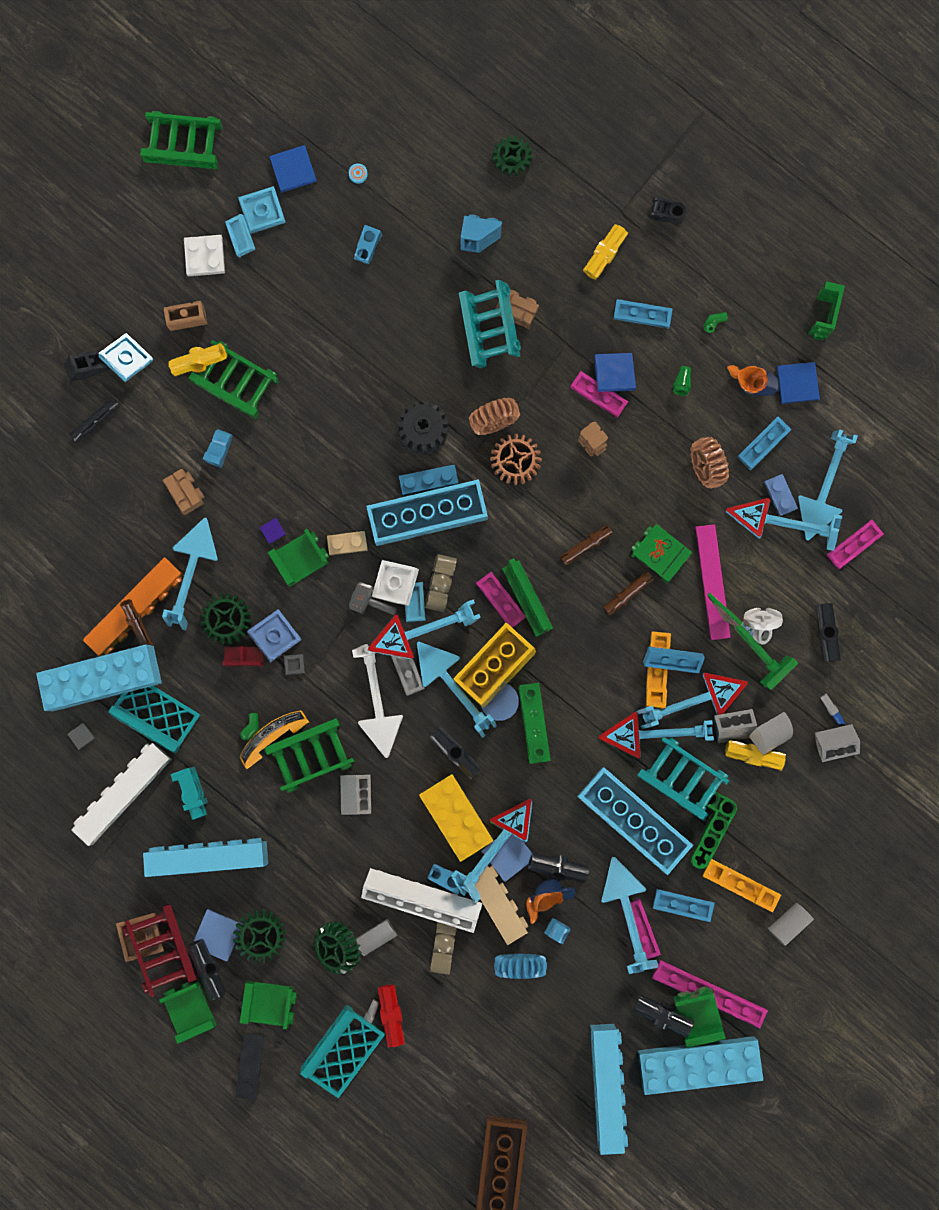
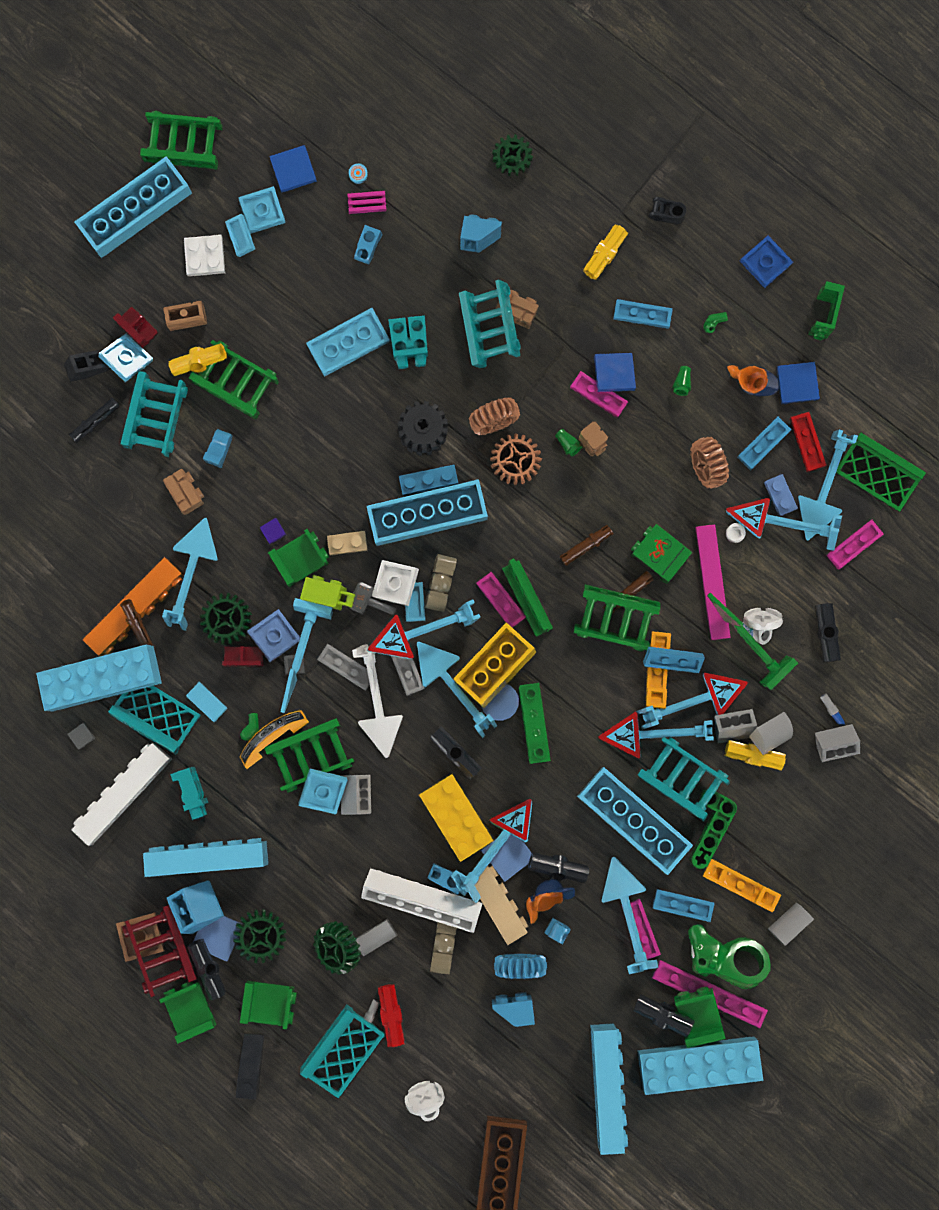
none -> medium azure brick [75,156,192,258]
none -> dark red panel [113,307,158,348]
none -> teal fence [121,371,188,457]
none -> dark azure slope [167,881,224,934]
none -> medium azure tile [186,682,228,722]
none -> medium azure piece [281,598,333,713]
none -> medium azure tile [298,769,348,814]
none -> lime brick [300,575,355,610]
none -> medium azure tile [306,308,390,377]
none -> light grey tile [317,644,370,691]
none -> dark pink tile [348,191,386,214]
none -> teal hips [388,315,428,369]
none -> white tile [405,1081,445,1121]
none -> dark azure slope [492,992,535,1027]
none -> green cone [555,429,582,457]
none -> green fence [574,584,661,651]
none -> green animal [688,924,771,989]
none -> white tile [726,523,746,543]
none -> blue tile [740,235,793,288]
none -> red plate [790,412,827,472]
none -> green fence [836,432,926,512]

